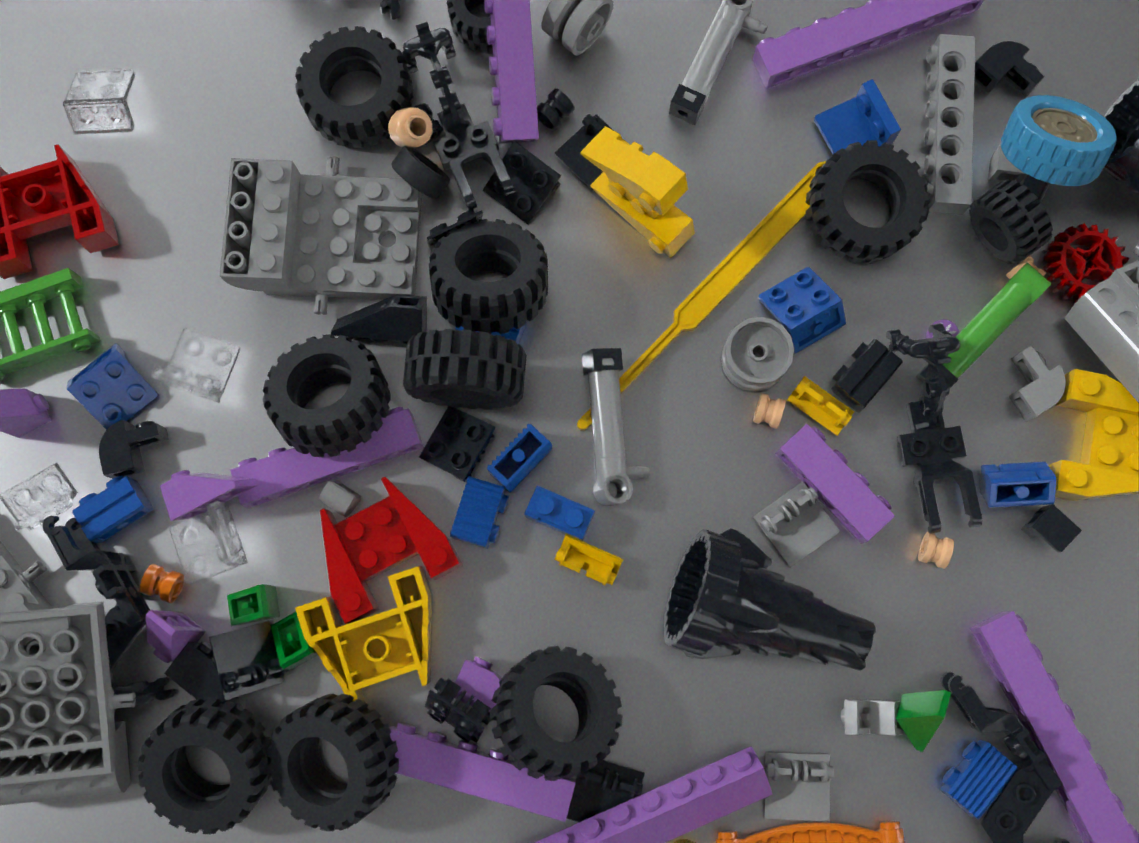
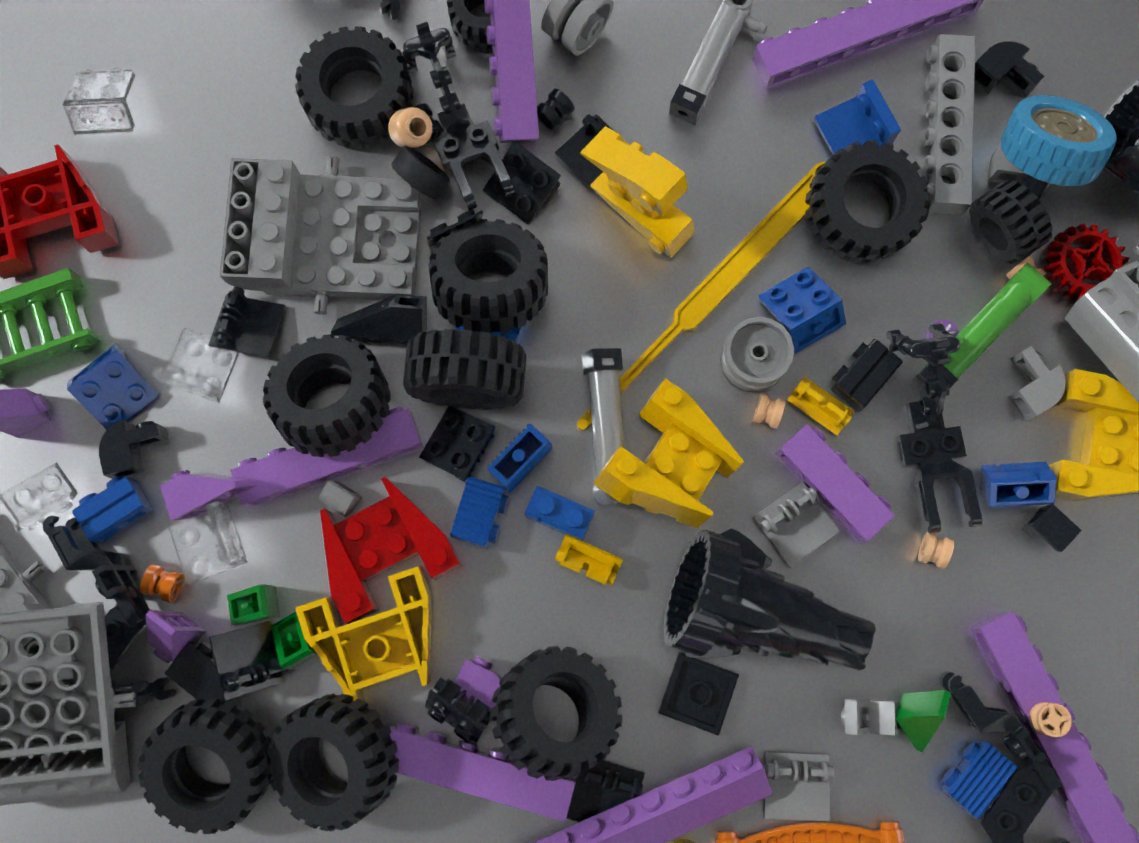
none -> black hinge [208,287,285,358]
none -> yellow wedge [593,378,744,528]
none -> black tile [658,652,739,736]
none -> light nougat wheel [1029,702,1072,737]

